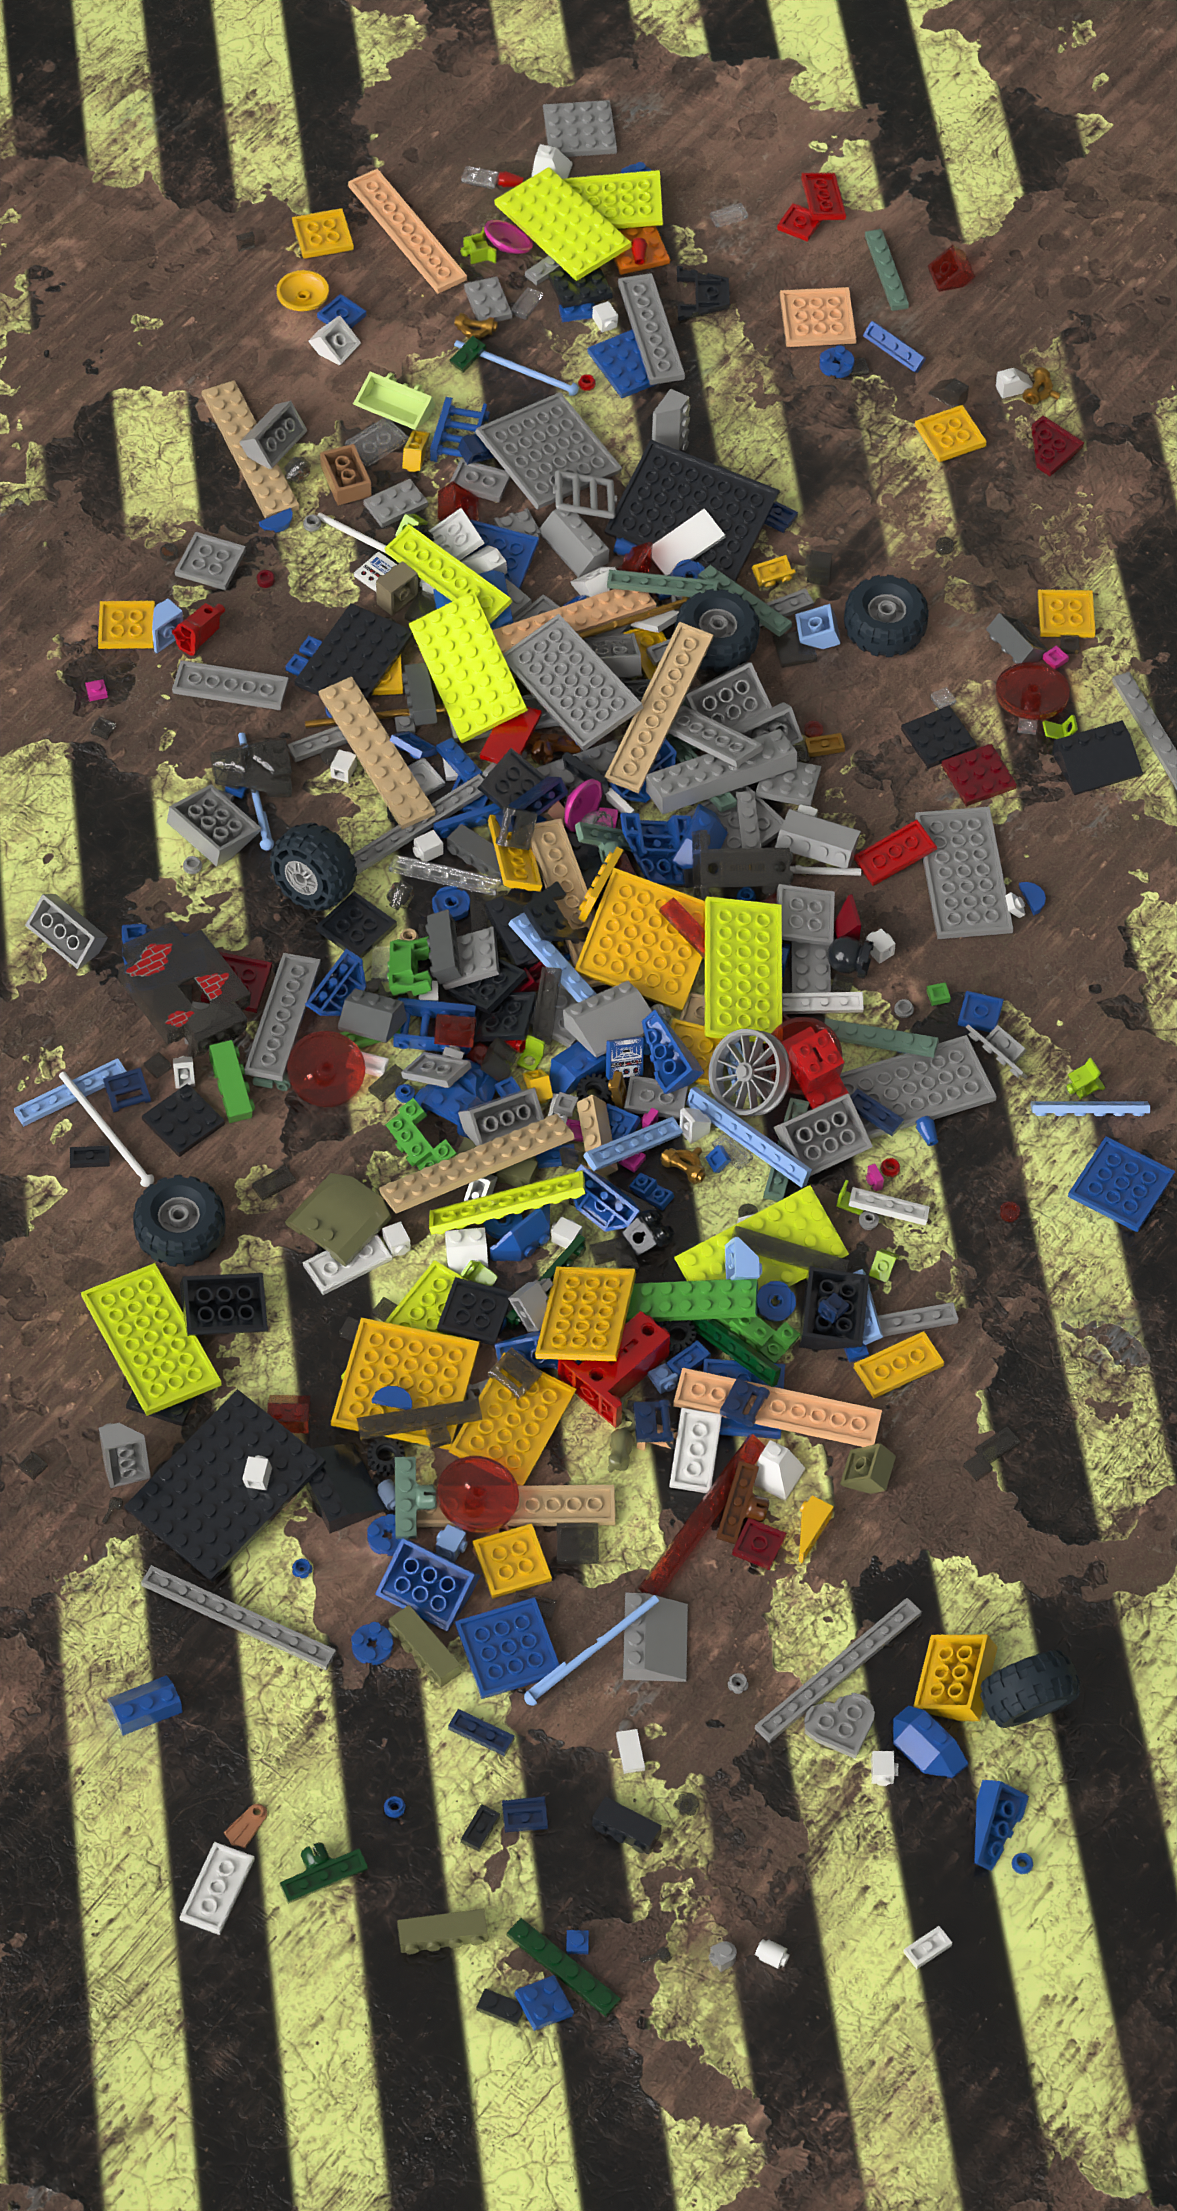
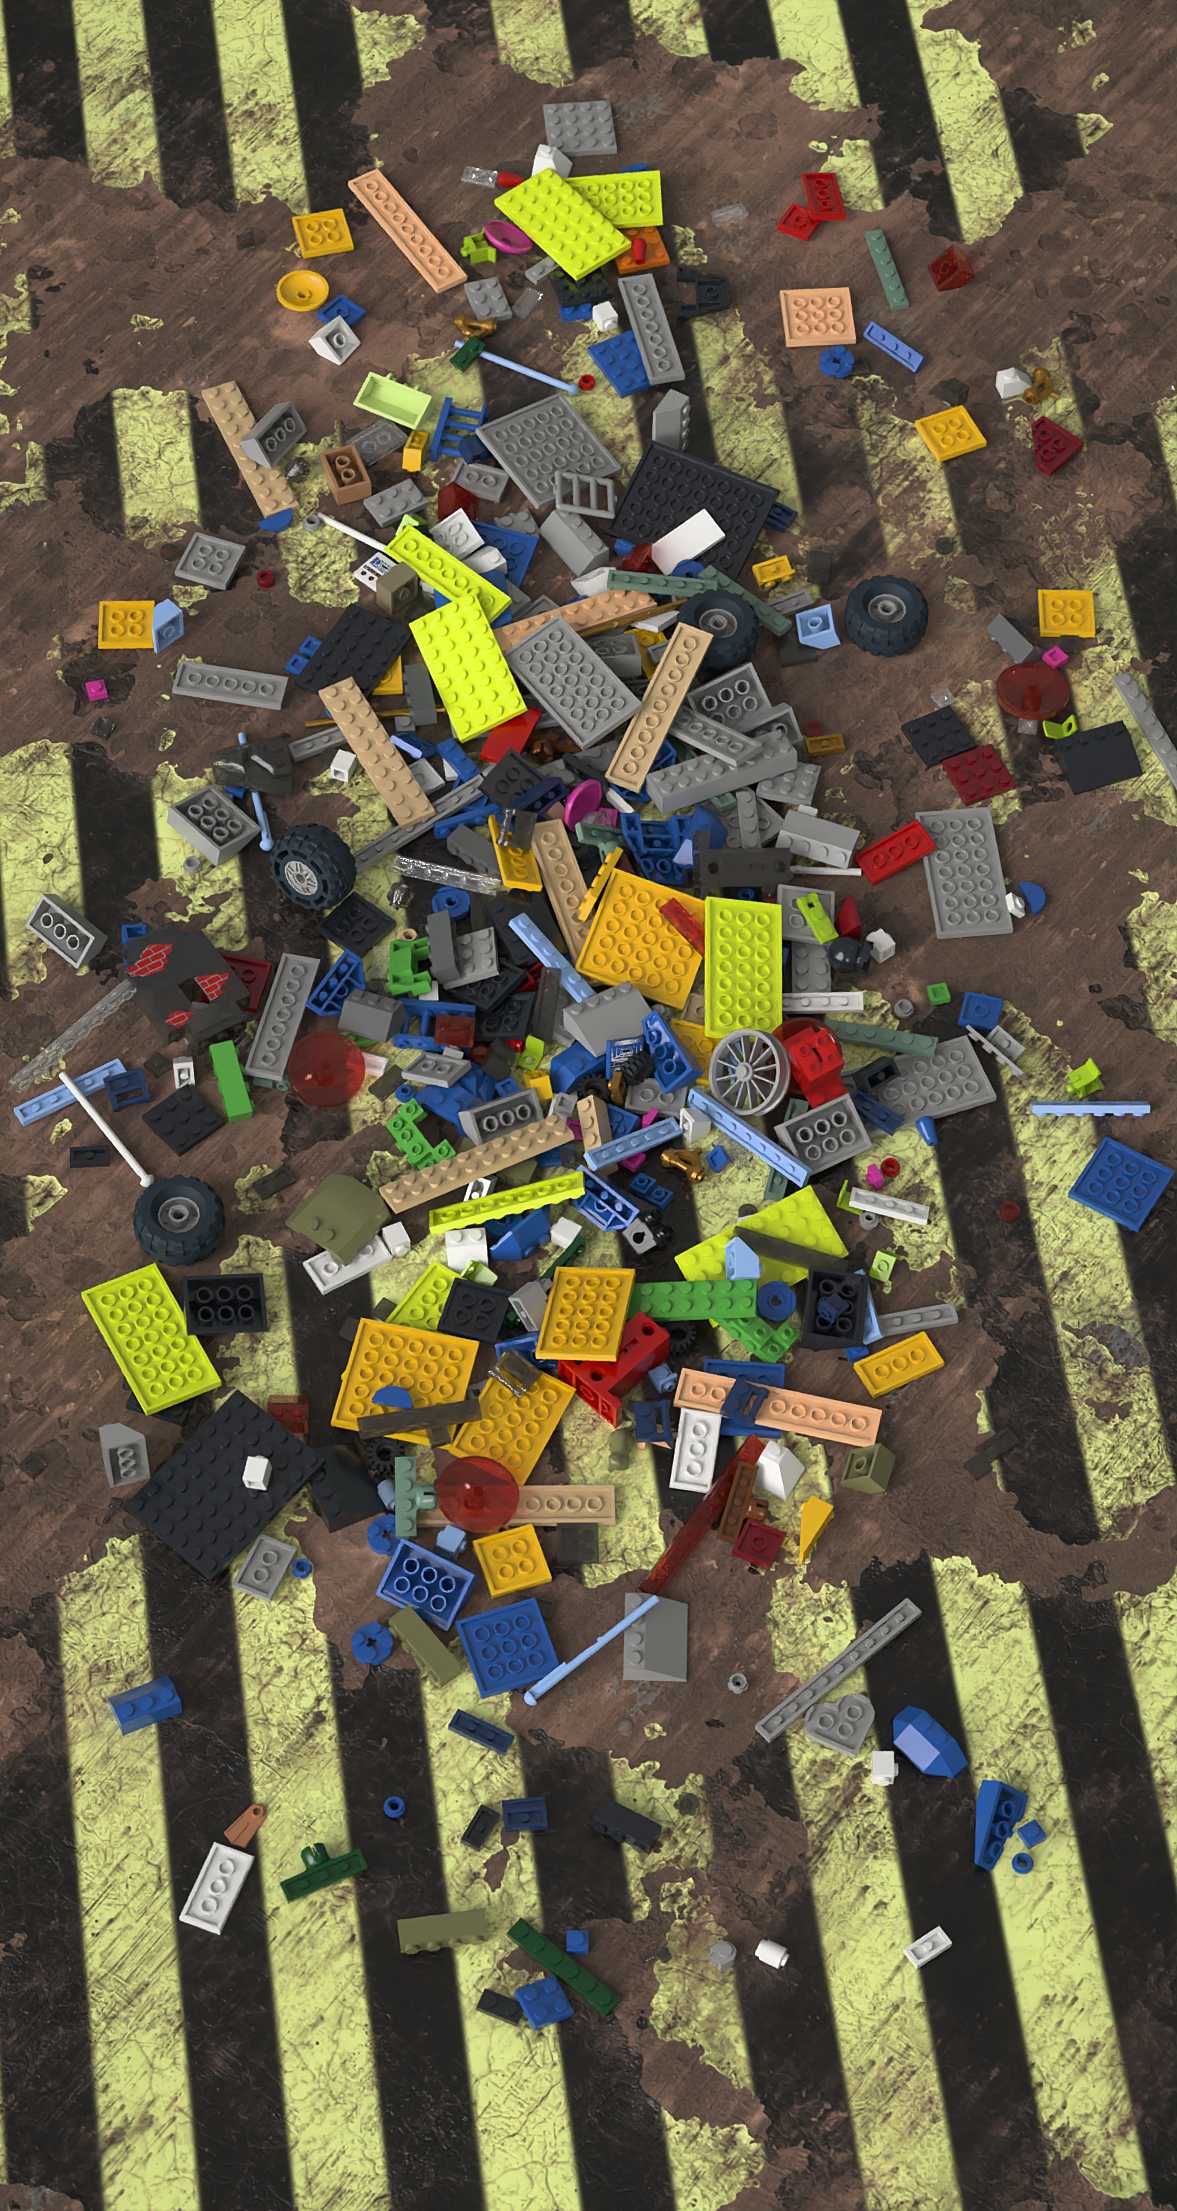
light grey plate [141,1565,336,1670] -> none
red piece [172,603,225,656] -> none
white brick [413,830,443,863] -> none
black wing [522,881,589,944] -> none
clear smoke plate [590,1237,640,1273] -> none
white tile [616,1729,645,1774] -> none
blue plate [666,1340,710,1379] -> none
dark green plate [686,1319,781,1387] -> none
yellow slope [913,1634,998,1721] -> none
black wheel [980,1650,1081,1728] -> none
none -> clear plate [8,979,137,1093]
none -> light grey plate [232,1533,297,1603]
none -> black tyre [619,1050,656,1087]
none -> lime plate [797,892,839,946]
none -> black brick [851,1056,901,1094]
none -> blue plate [1017,1819,1047,1850]

